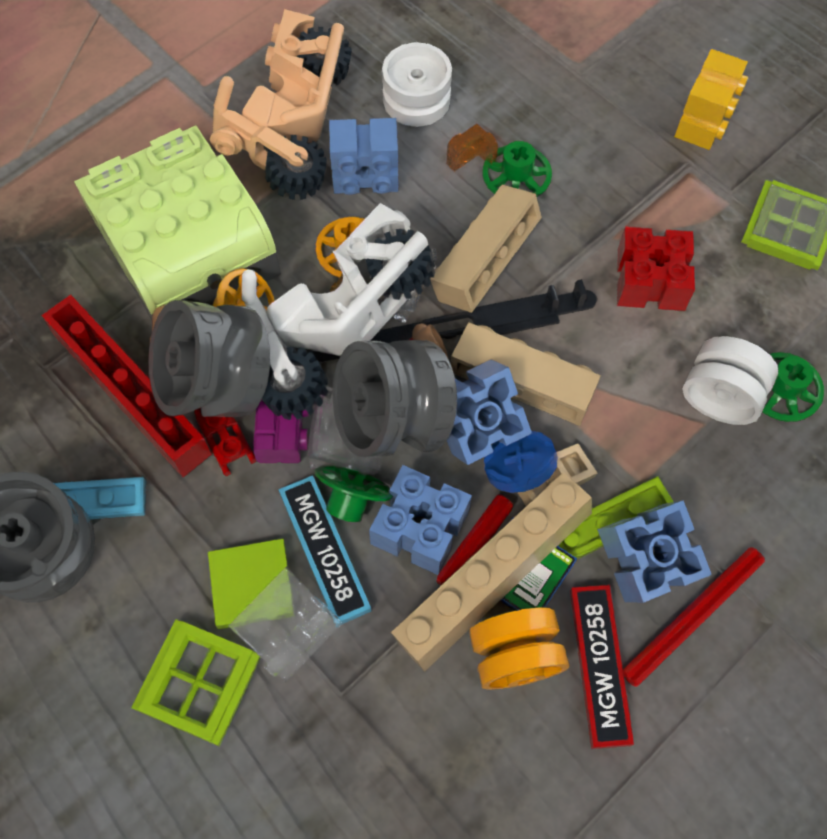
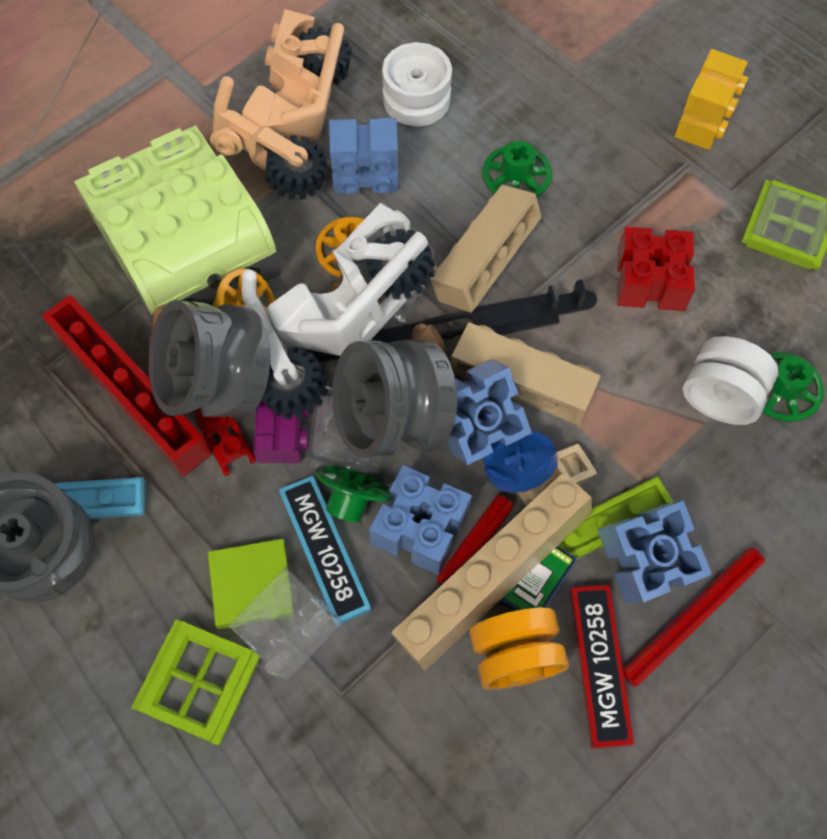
clear orange bracket [446,124,498,172] -> none

